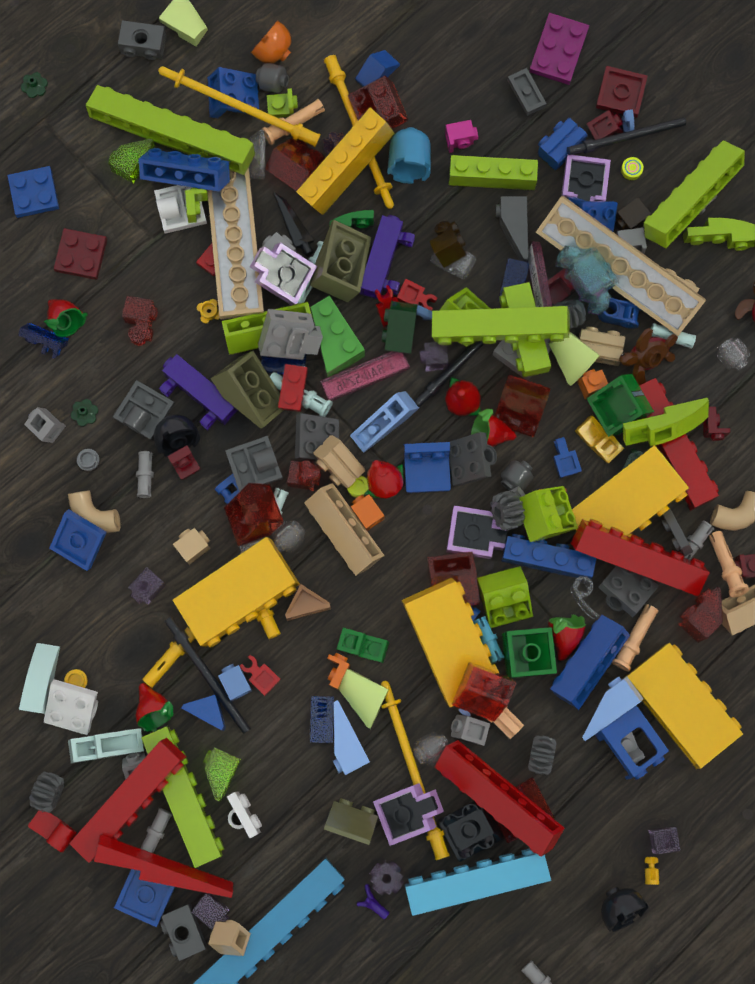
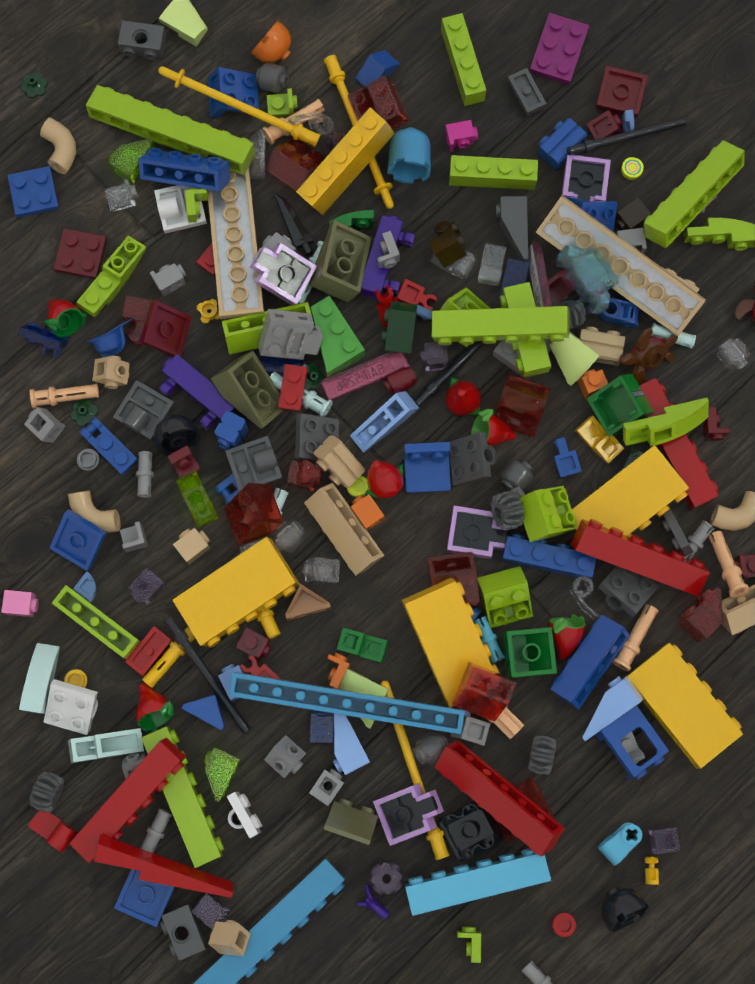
none -> bright pink brick [1,590,39,617]
none -> light nougat pin [30,384,99,409]
none -> tan cylinder [40,117,76,174]
none -> lime brick [52,585,141,660]
none -> medium blue tile [73,571,97,603]
none -> lime slope [76,235,146,317]
none -> blue plate [79,416,139,476]
none -> blue piece [86,319,133,358]
none -> tan brick [92,356,130,389]
none -> clear bracket [104,179,138,212]
none -> light grey panel [120,521,148,552]
none -> red plate [125,626,172,676]
none -> dark red plate [140,300,191,357]
none -> light grey brick [150,263,186,297]
none -> clear neon green slope [176,471,218,527]
none -> blue brick [214,411,249,451]
none -> dark azure brick [229,672,465,734]
none -> dark red bracket [236,627,272,661]
none -> light grey brick [264,735,306,778]
none -> clear panel [288,112,334,135]
none -> dark green plant [301,363,323,390]
none -> clear bracket [303,557,340,583]
none -> light grey brick [309,768,344,806]
none -> light grey bracket [377,231,400,269]
none -> dark red brick [383,366,417,395]
none -> lime brick [441,13,486,106]
none -> lime bracket [457,926,481,963]
none -> clear panel [477,243,506,287]
none -> red tile [552,912,576,937]
none -> medium azure piece [598,822,642,866]

